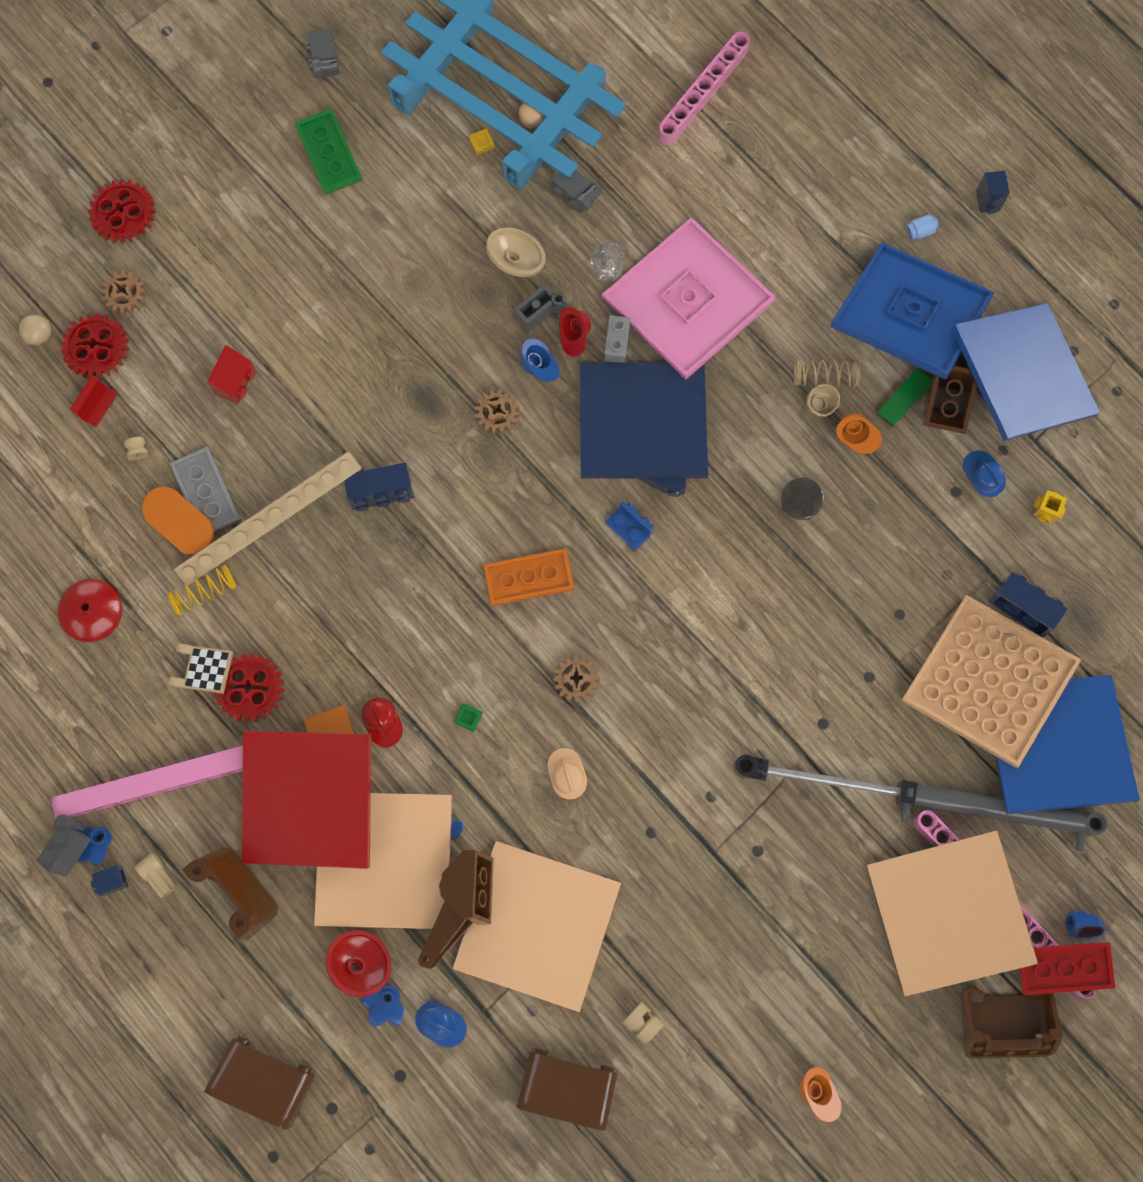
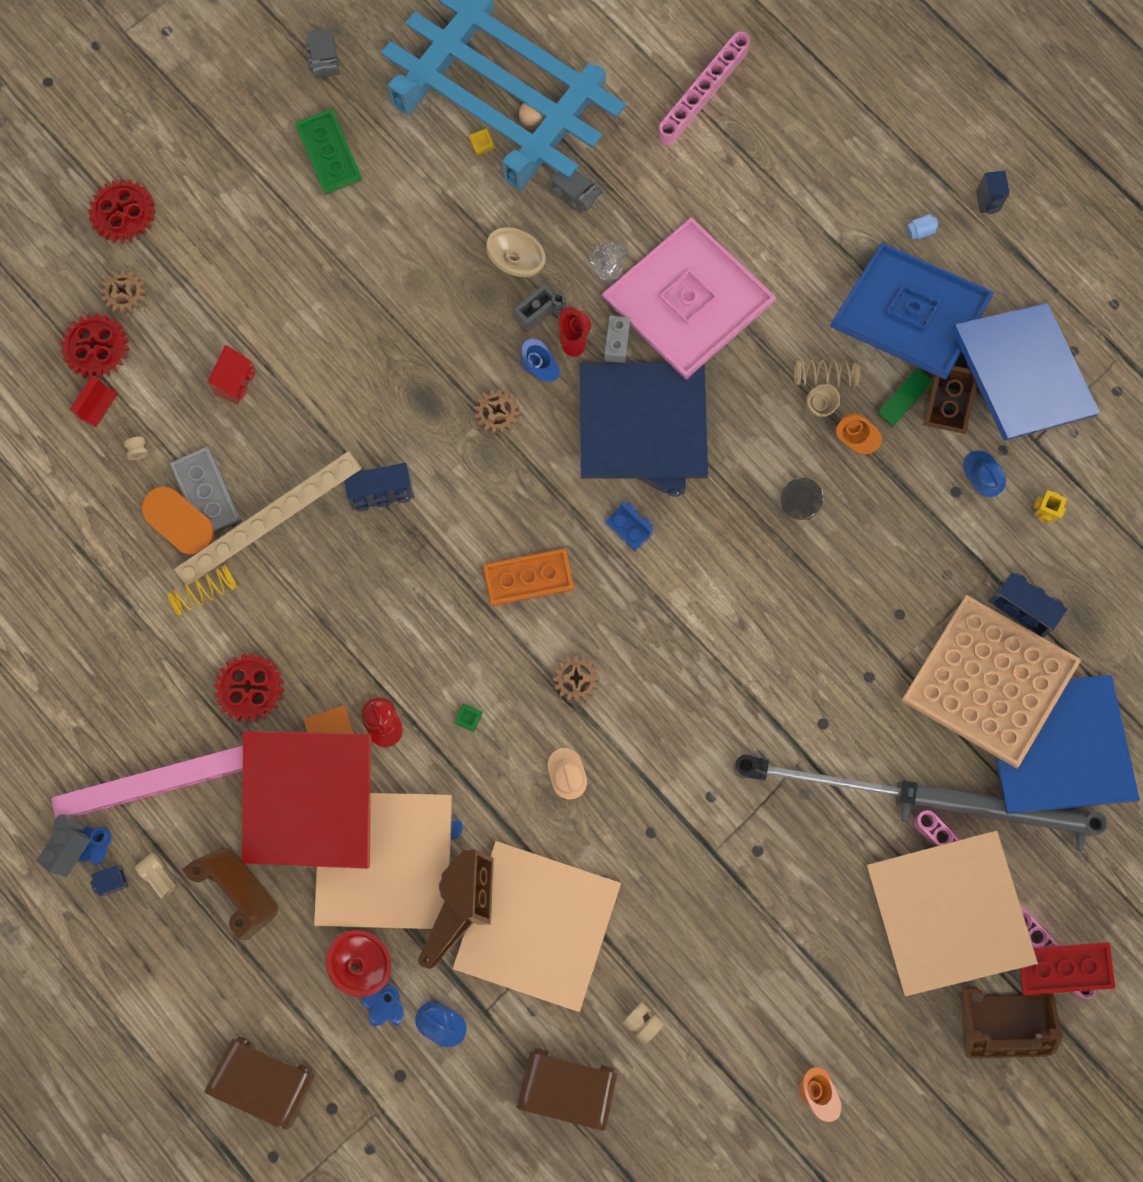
tan hair [18,314,51,346] -> none
red dish [58,579,123,642] -> none
flag [168,643,233,694] -> none
blue rock [1065,911,1106,940] -> none

